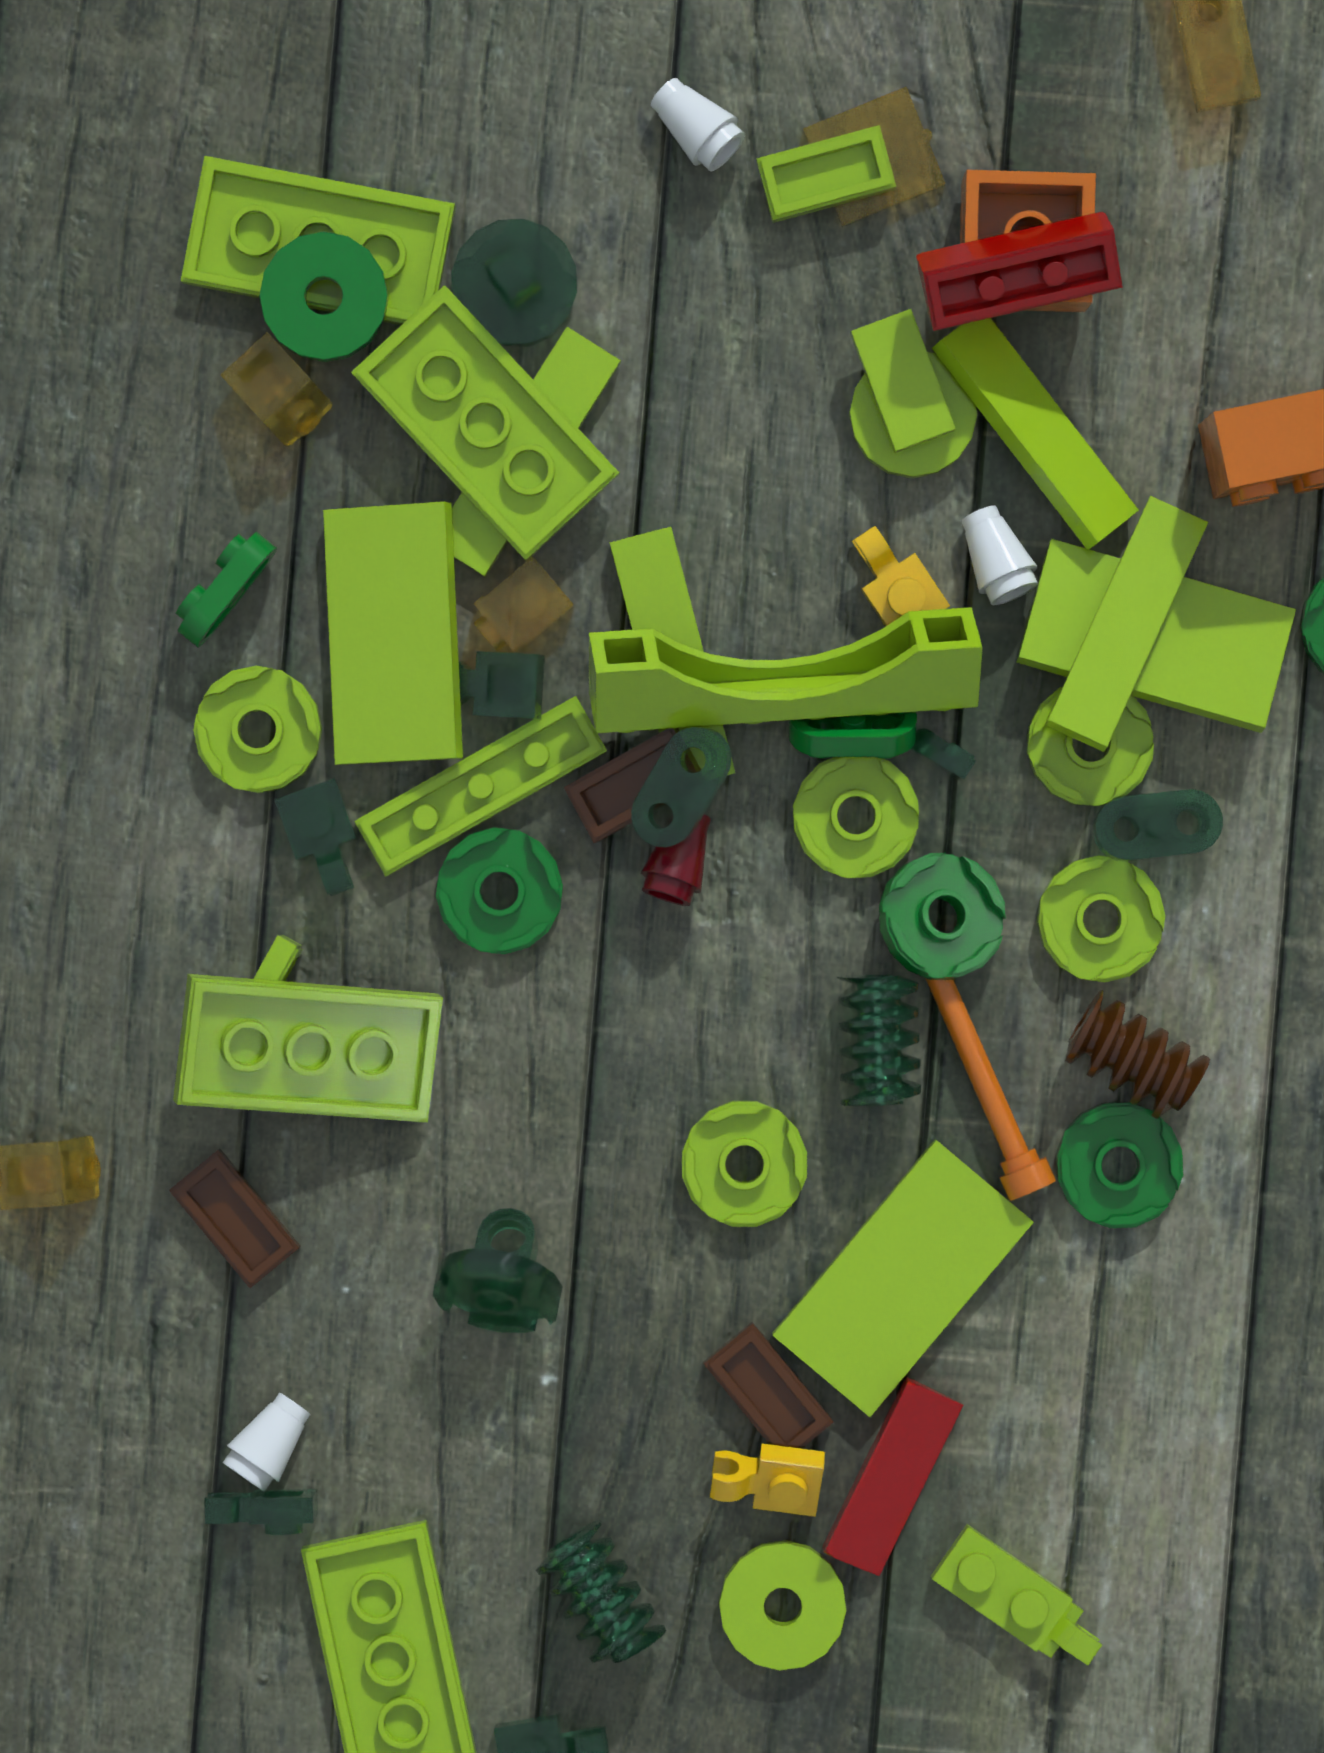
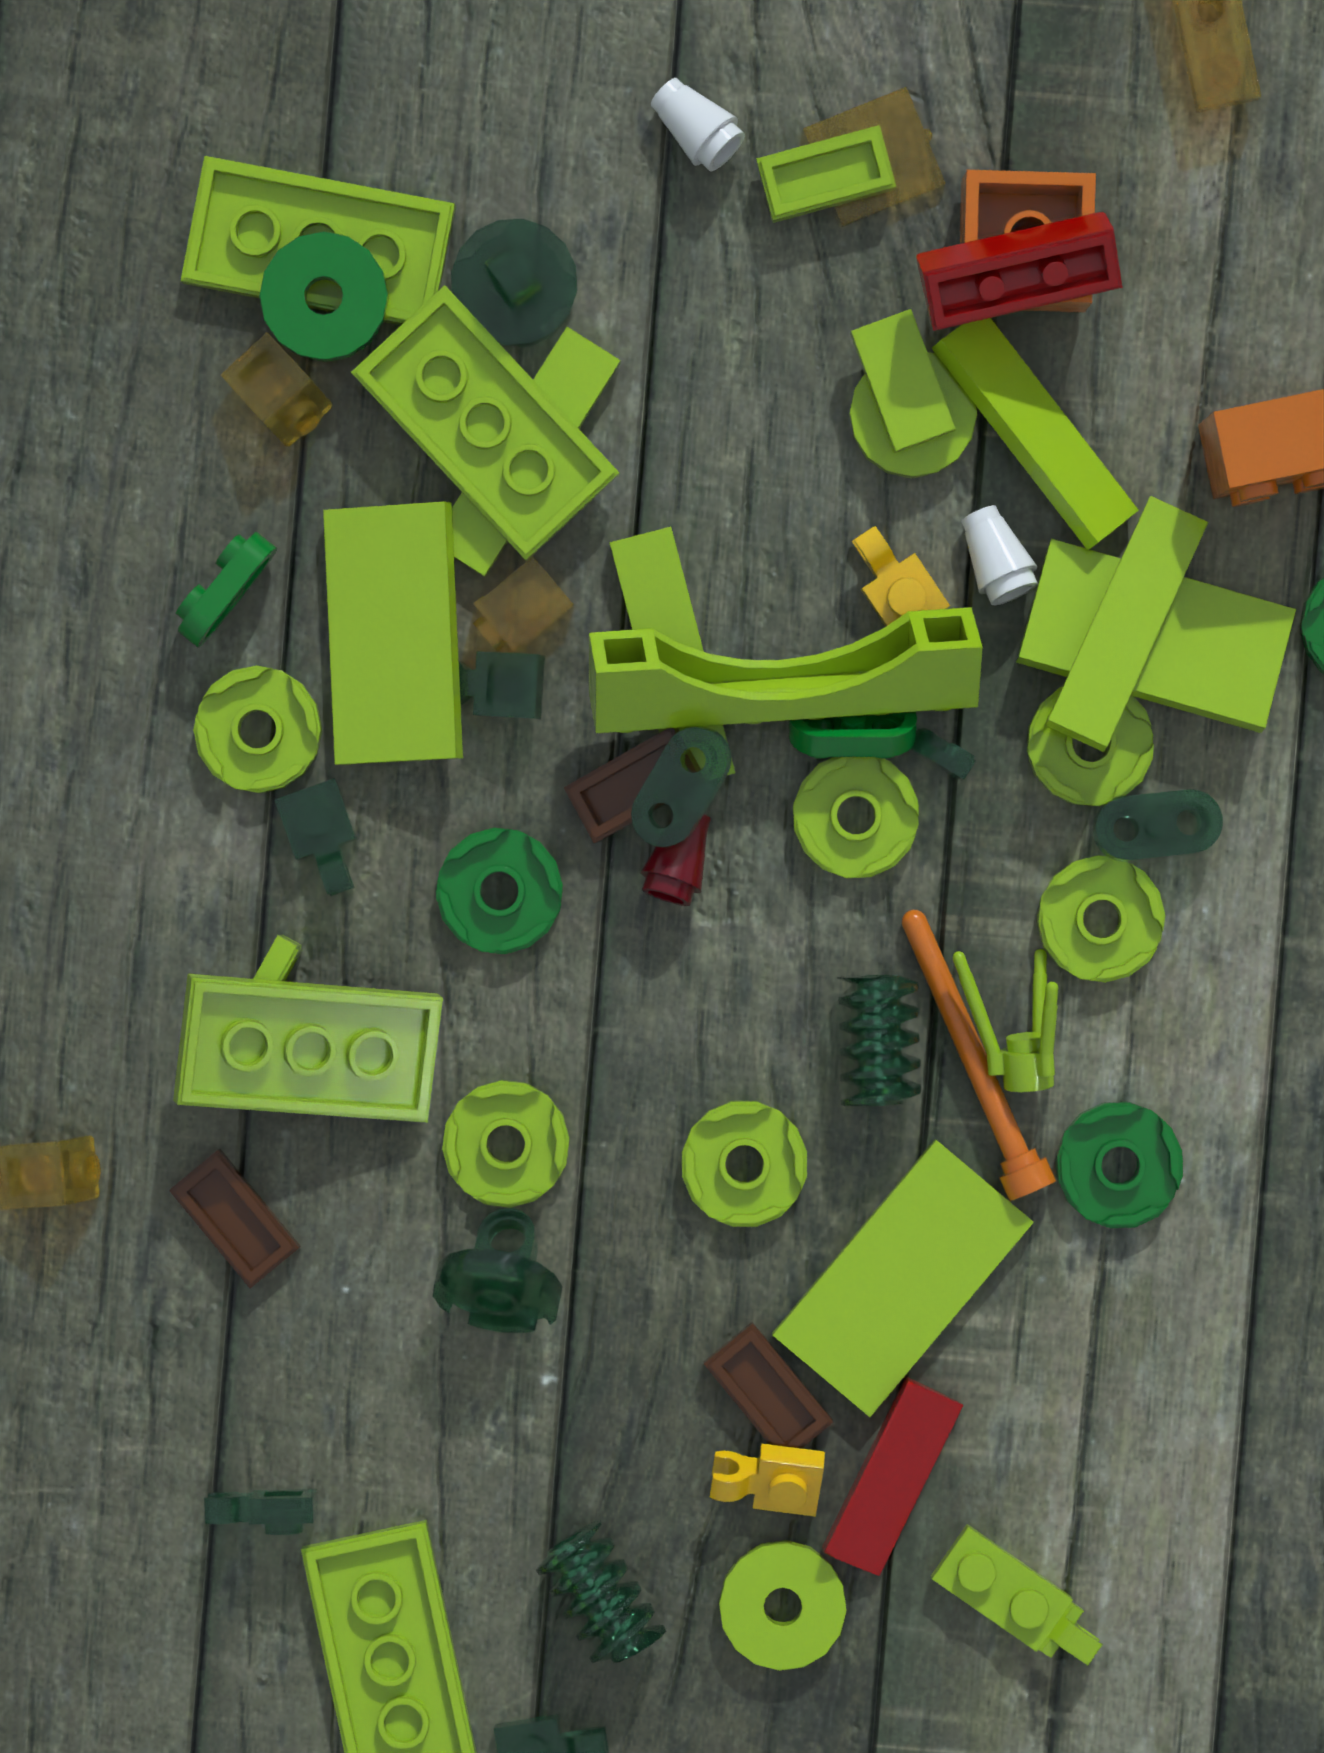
white cone [223,1393,311,1492] -> none
lime tile [354,696,608,877] -> none
green tile [879,853,1006,980] -> none
reddish brown piece [1065,990,1210,1119] -> none
none -> lime tile [442,1080,570,1208]
none -> lime plant [953,948,1059,1092]

